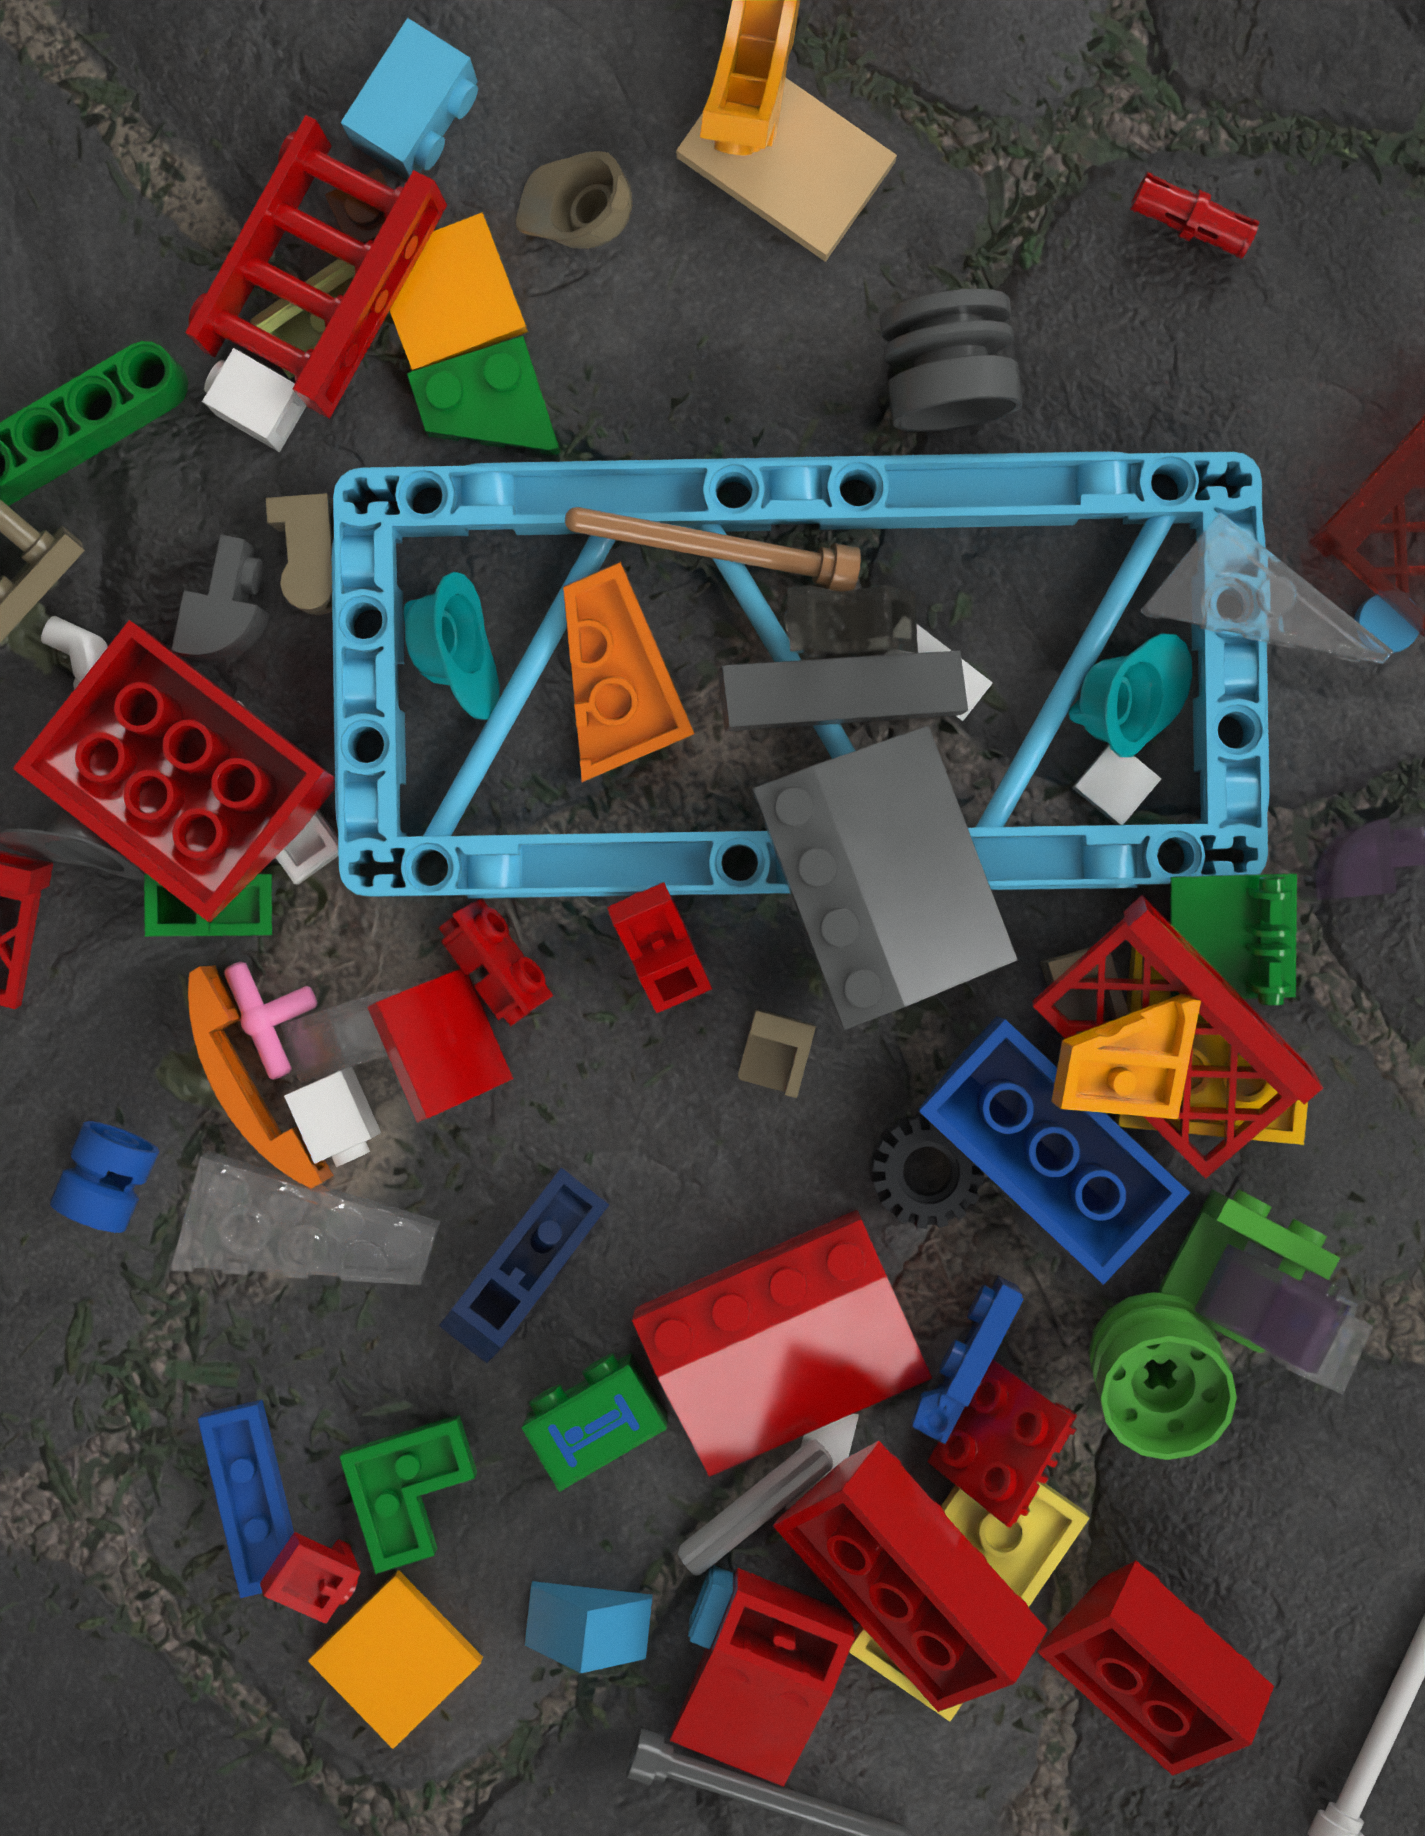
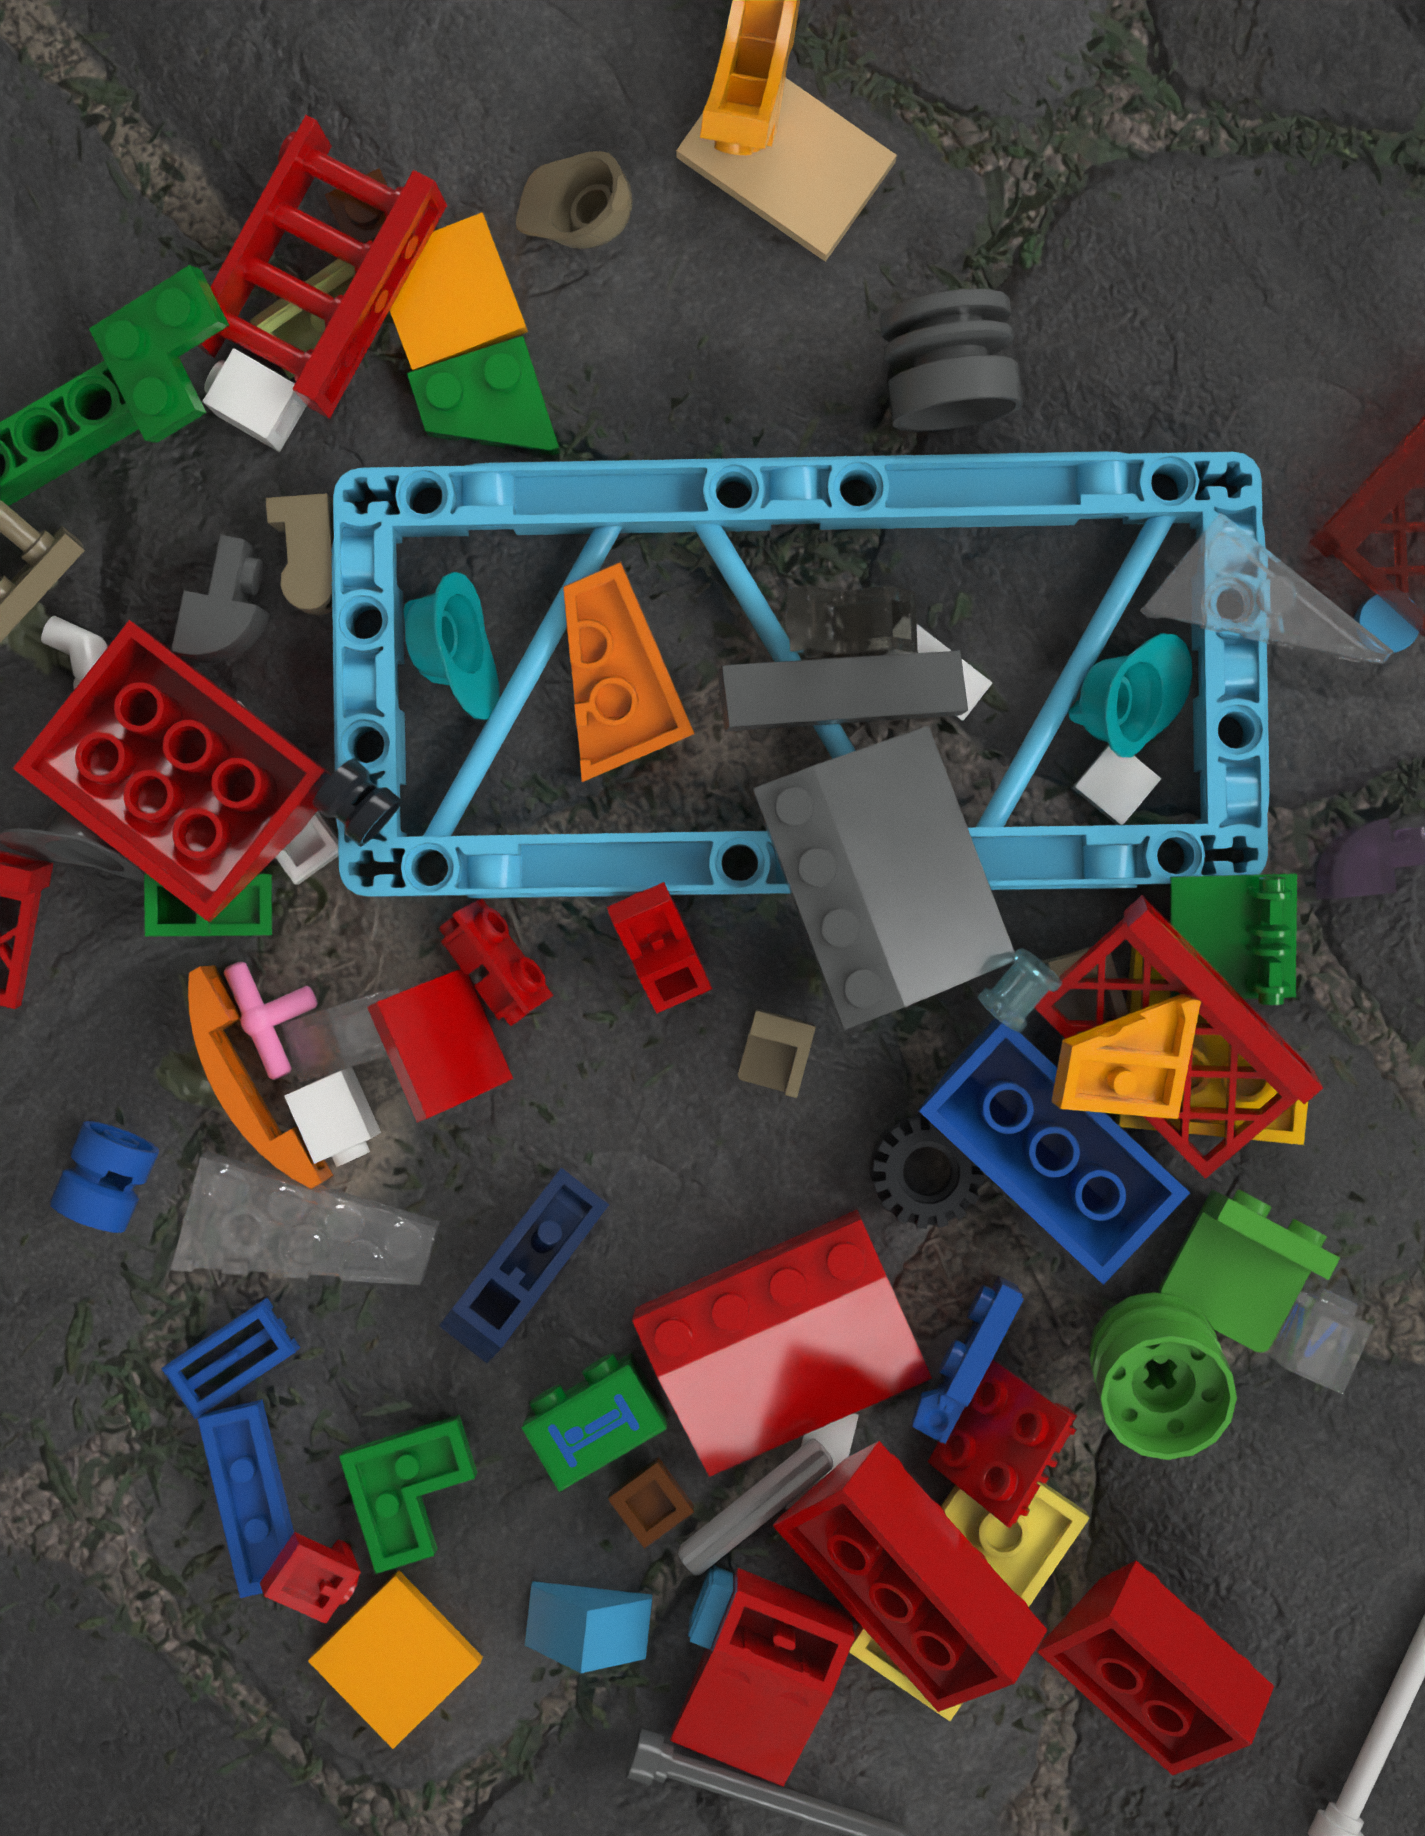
medium azure brick [341,18,478,180] -> none
medium nougat piece [565,507,861,596] -> none
red pin [1129,172,1260,259] -> none
clear purple brick [1194,1240,1351,1374] -> none
none -> green plate [89,265,229,443]
none -> blue tile [161,1298,300,1419]
none -> black wheel [312,758,402,847]
none -> reddish brown plate [608,1457,694,1549]
none -> clear light blue bush [978,948,1062,1032]

